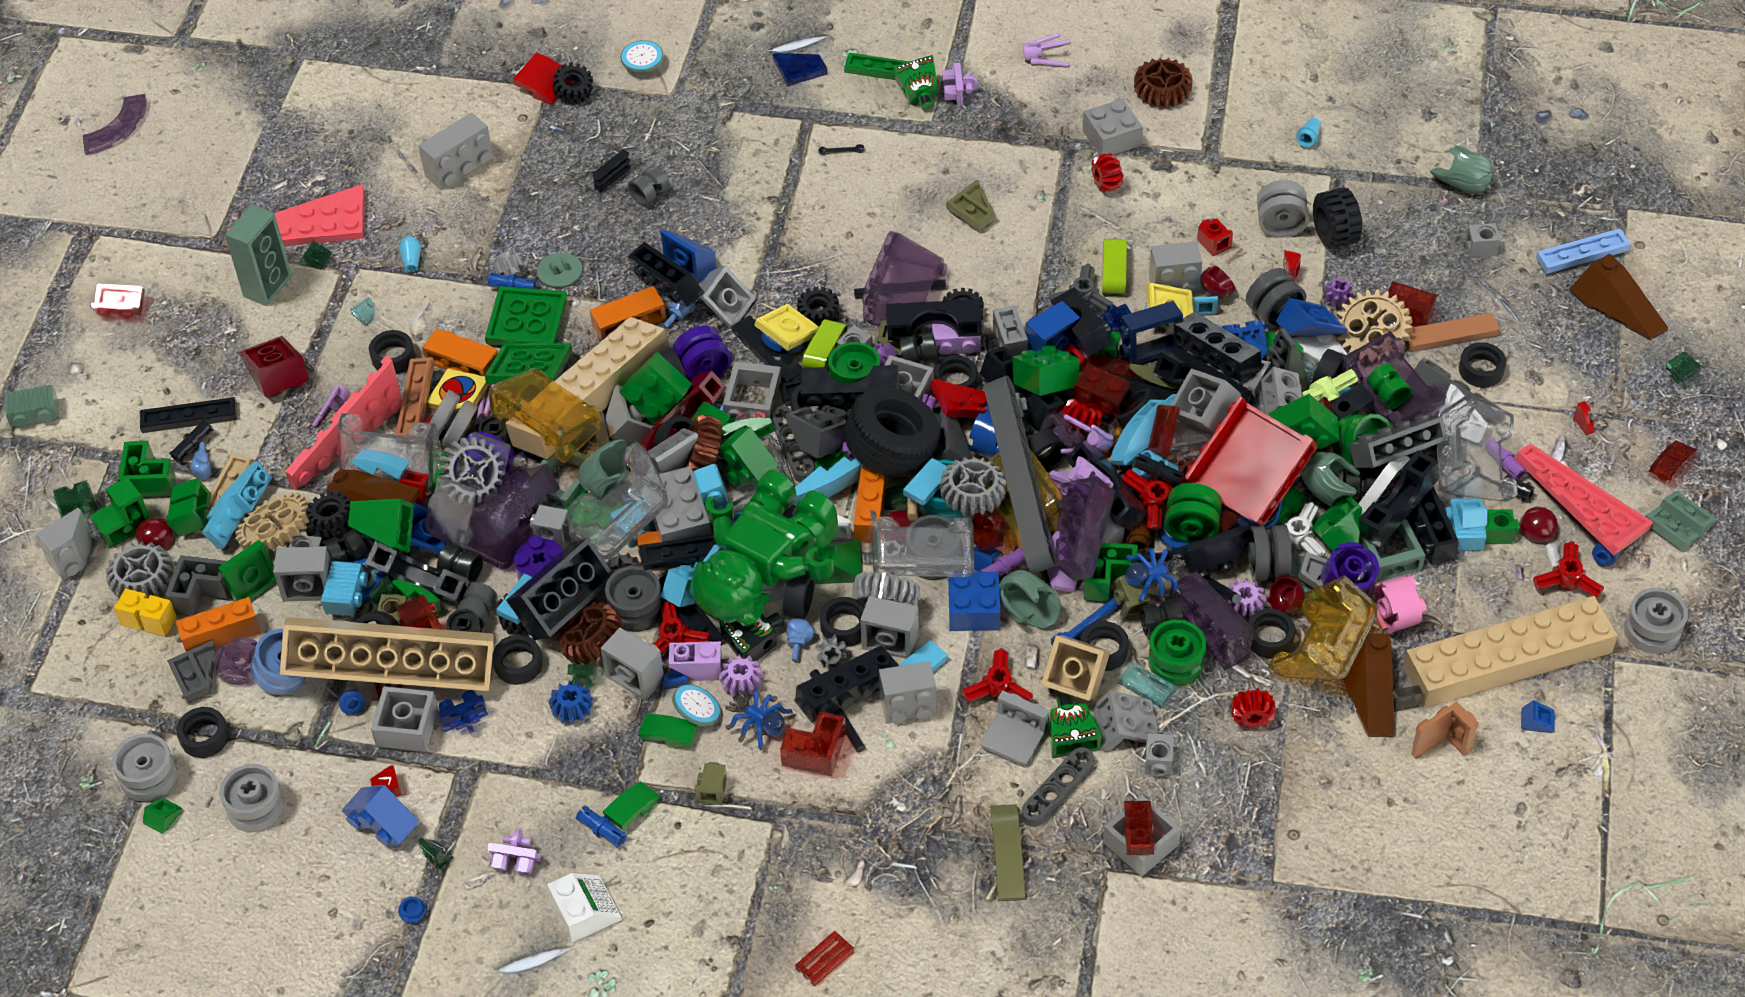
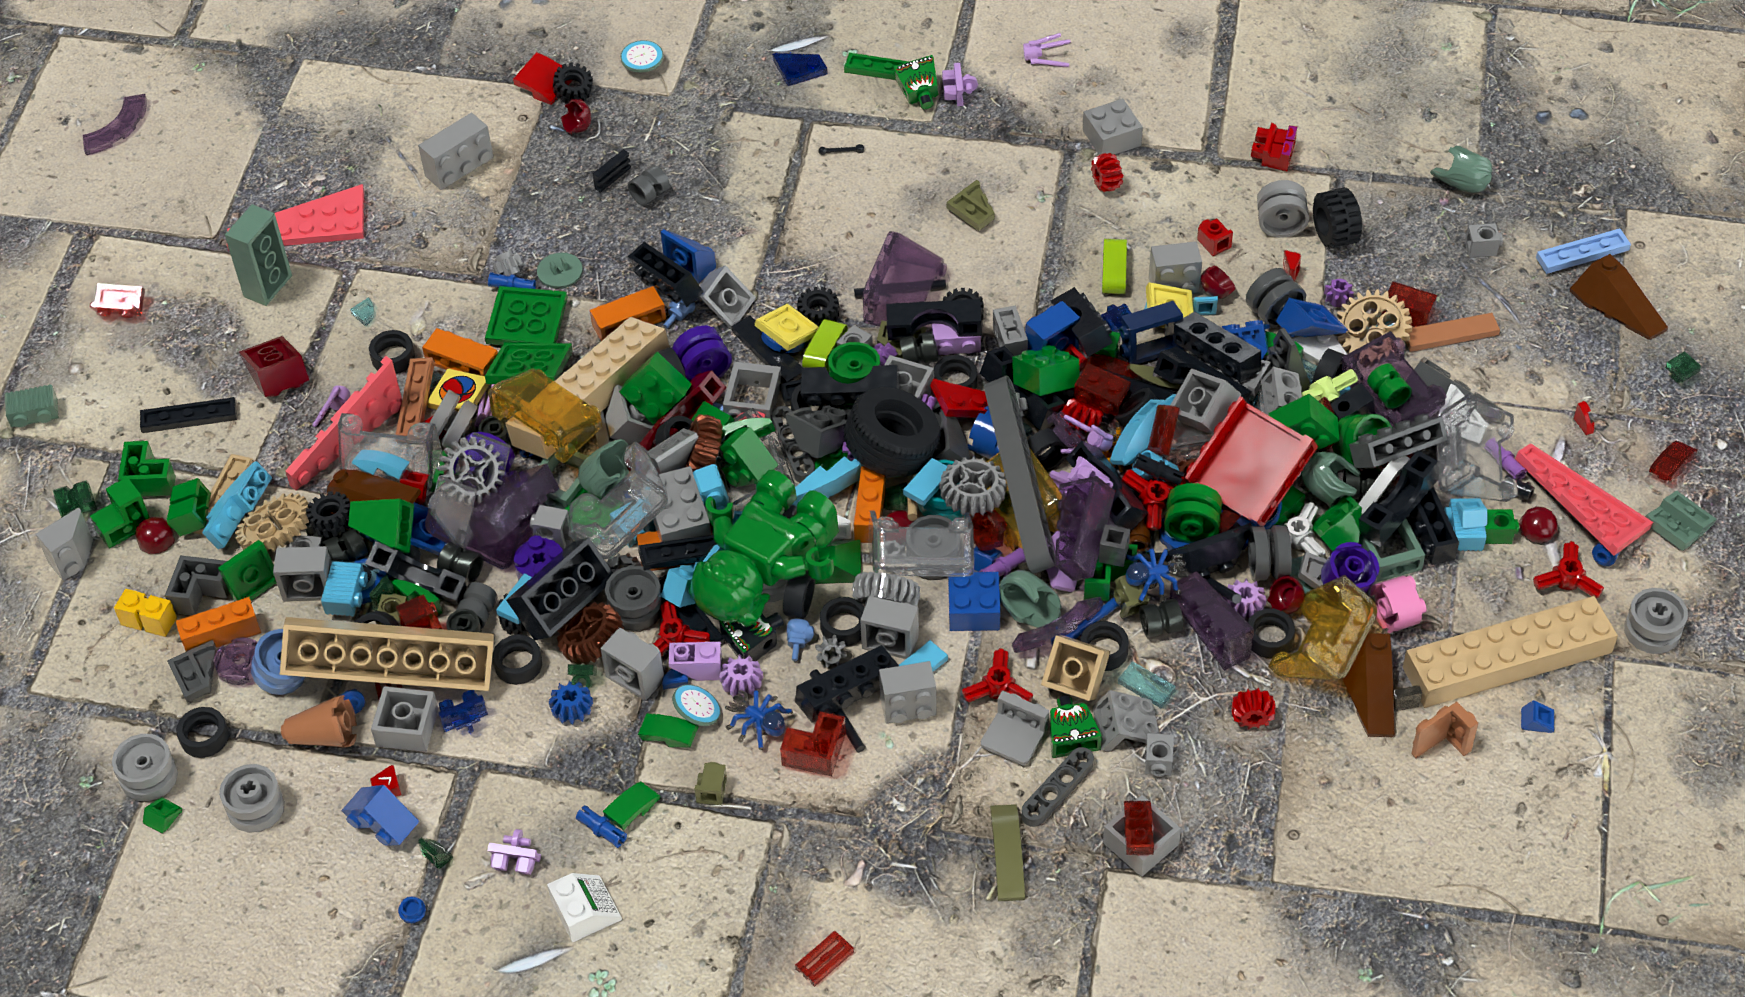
light grey gear [106,541,174,598] -> none
black pin [169,420,214,464] -> none
medium blue piece [190,443,211,480] -> none
clear green slope [299,240,333,270] -> none
medium azure cone [398,237,421,272] -> none
dark grey bush [1050,263,1114,313] -> none
copper gear [1134,57,1193,109] -> none
green wheel [1148,619,1206,686] -> none
medium azure cone [1296,117,1321,147] -> none
black tyre [1459,342,1506,388] -> none
none -> nougat cone [281,695,357,747]
none -> dark red hair [561,99,591,134]
none -> clear purple tile [1012,597,1103,653]
none -> flat silver brick [1099,524,1130,567]
none -> red hips [1251,123,1298,171]

